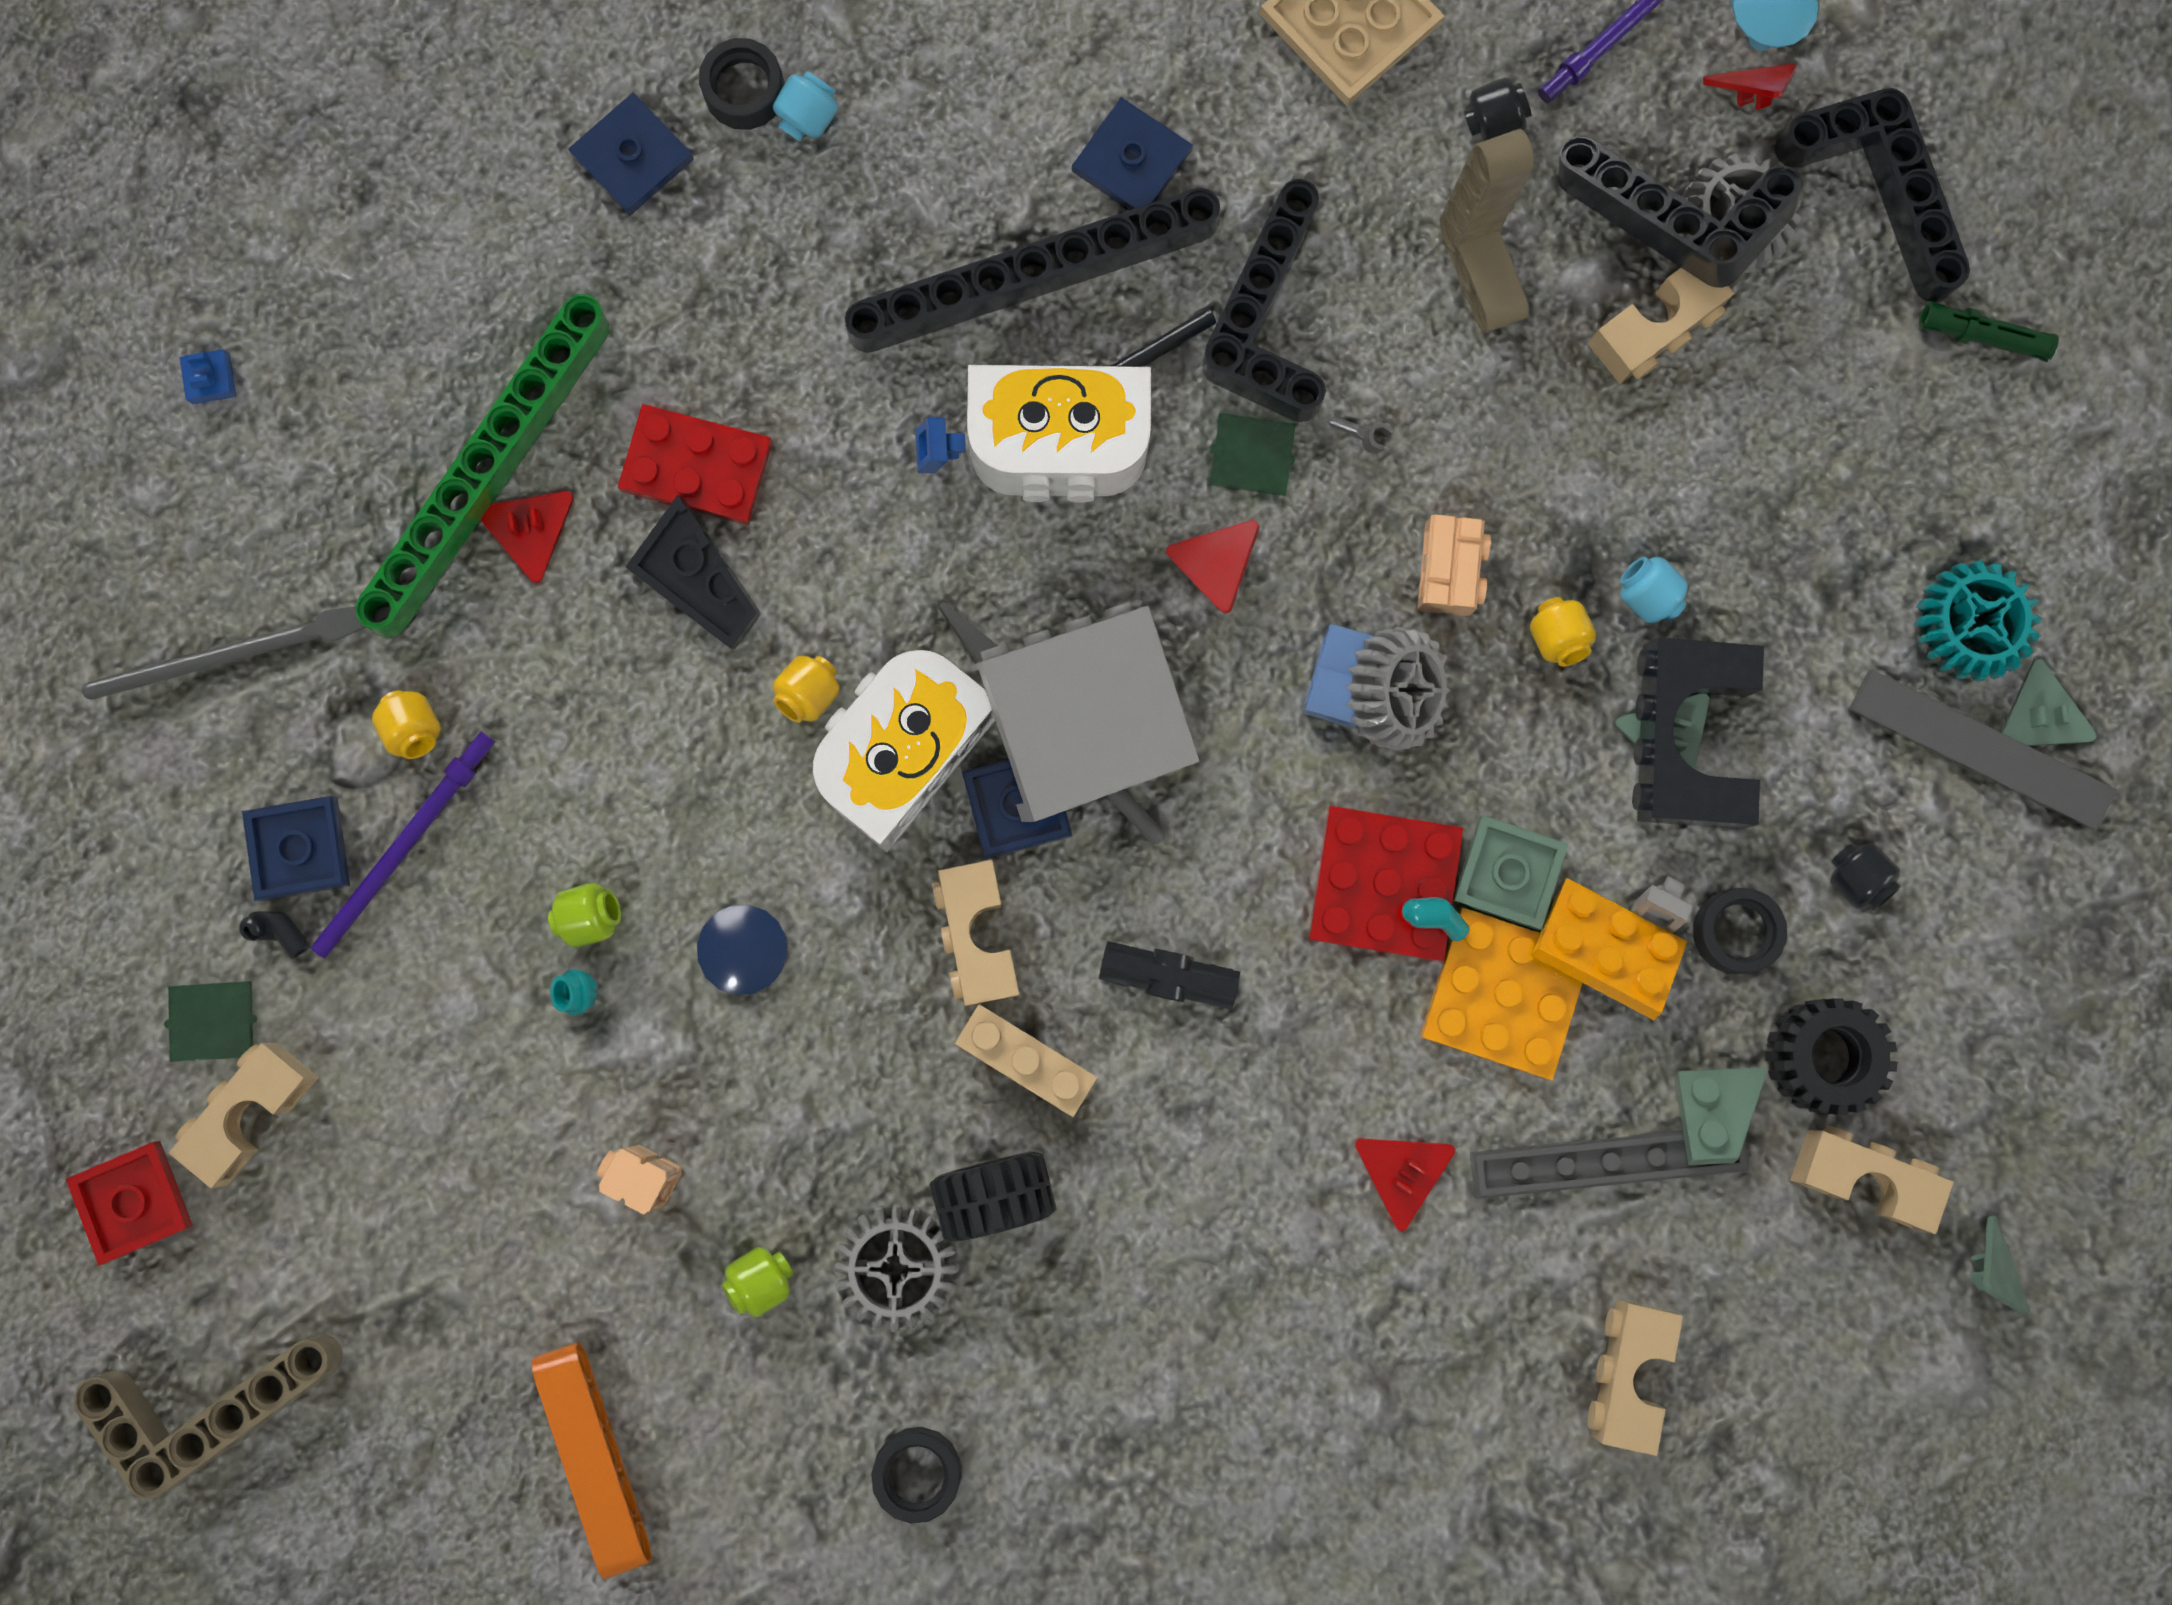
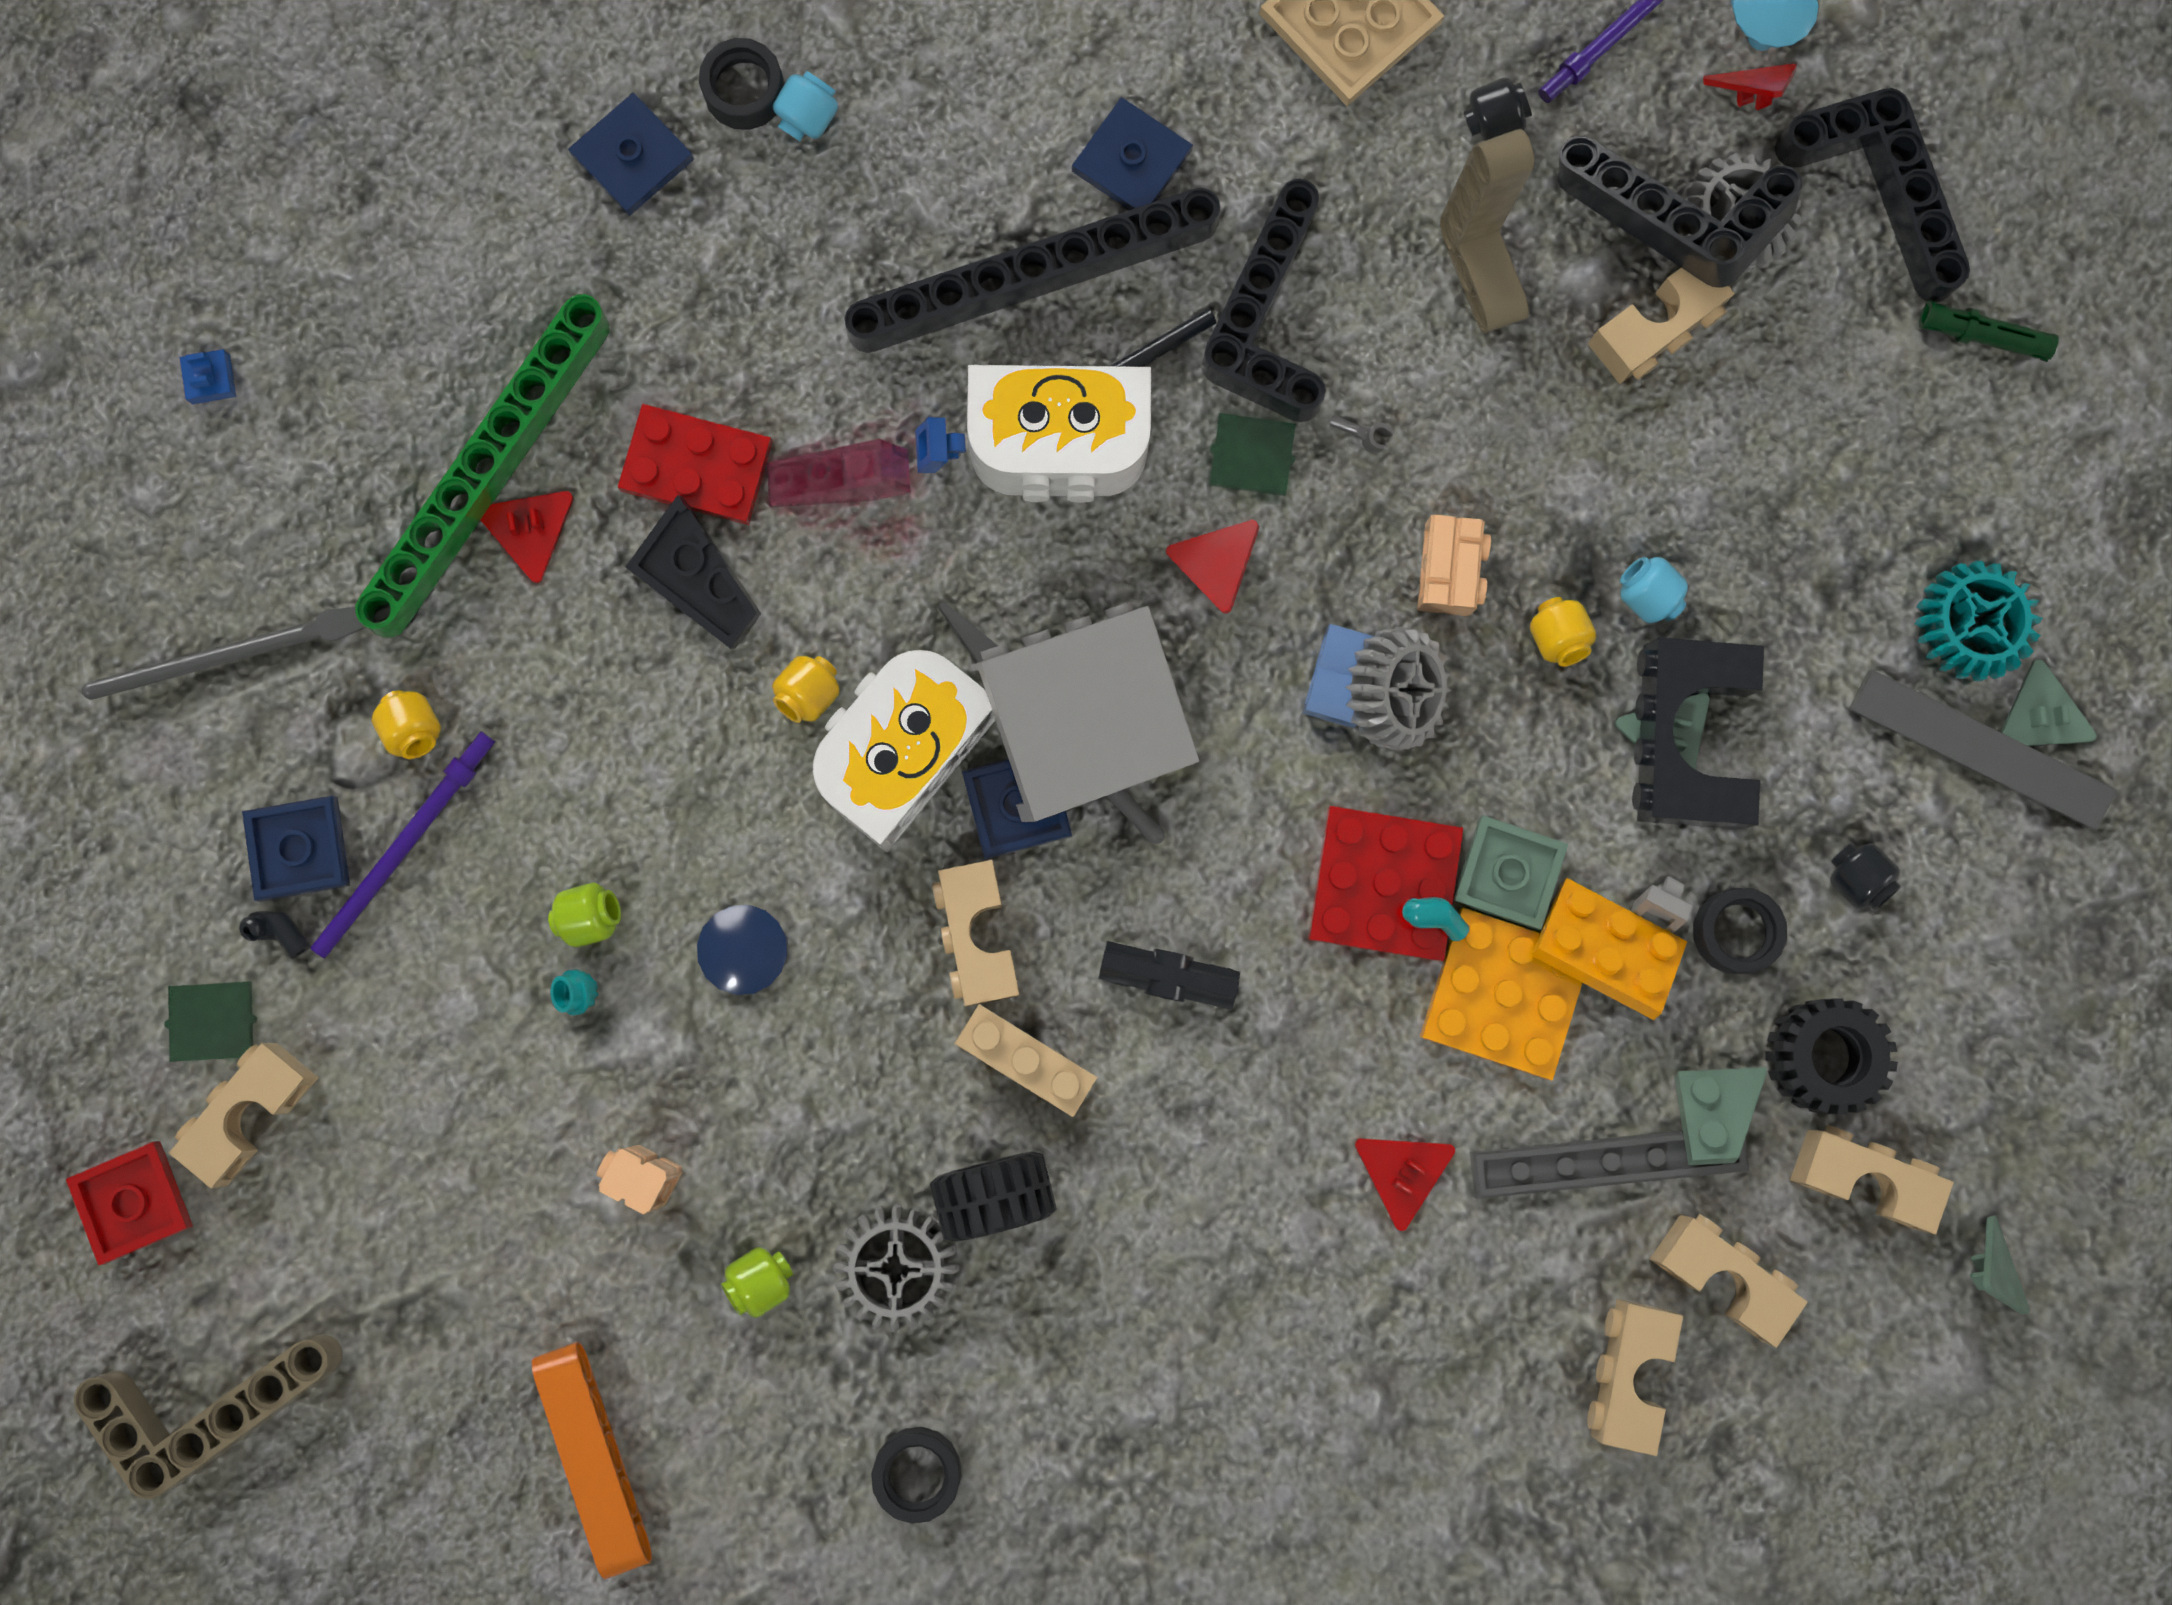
none -> clear pink slope [767,438,911,507]
none -> tan arch [1650,1214,1808,1348]

